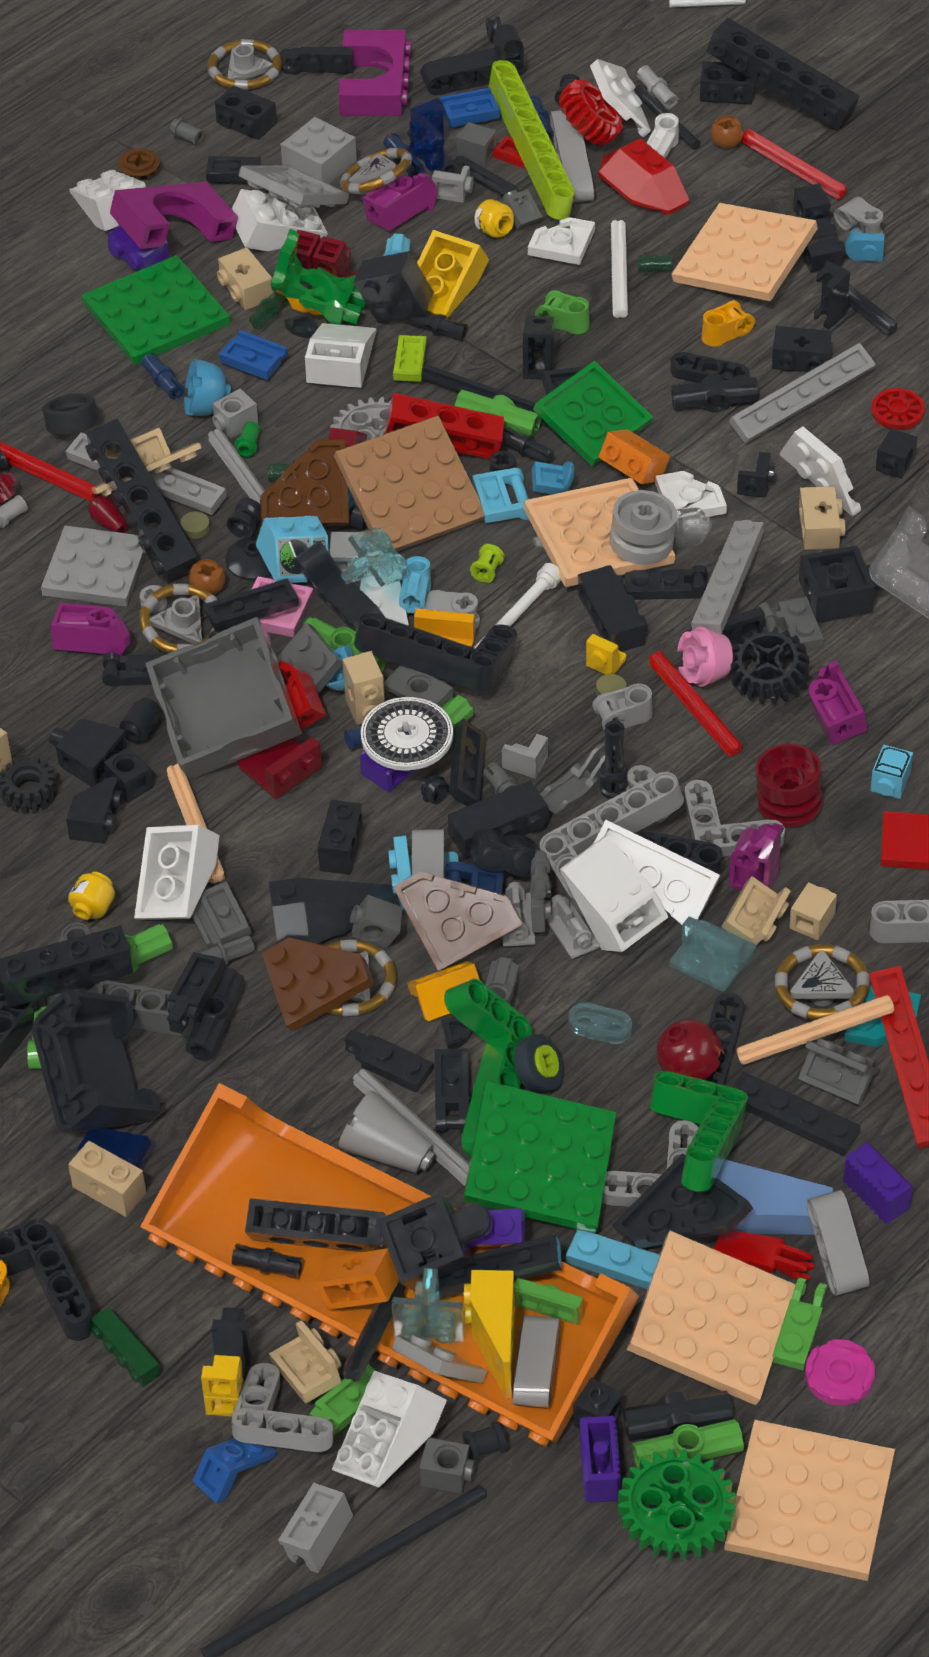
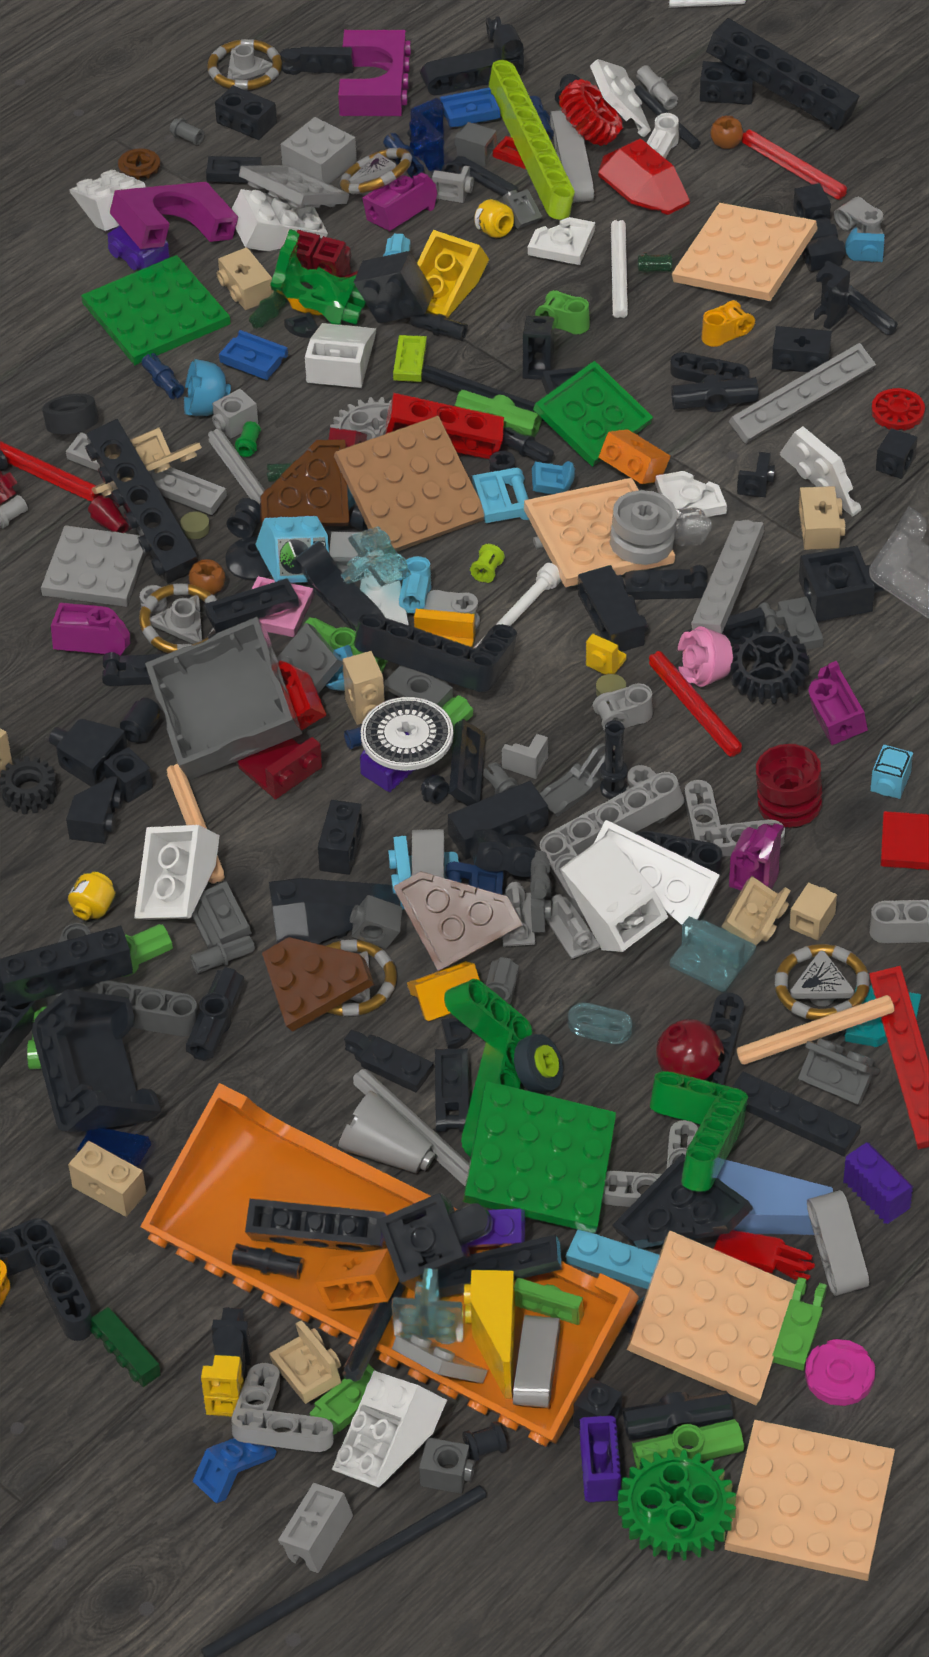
black hinge [167,952,225,1034] -> none

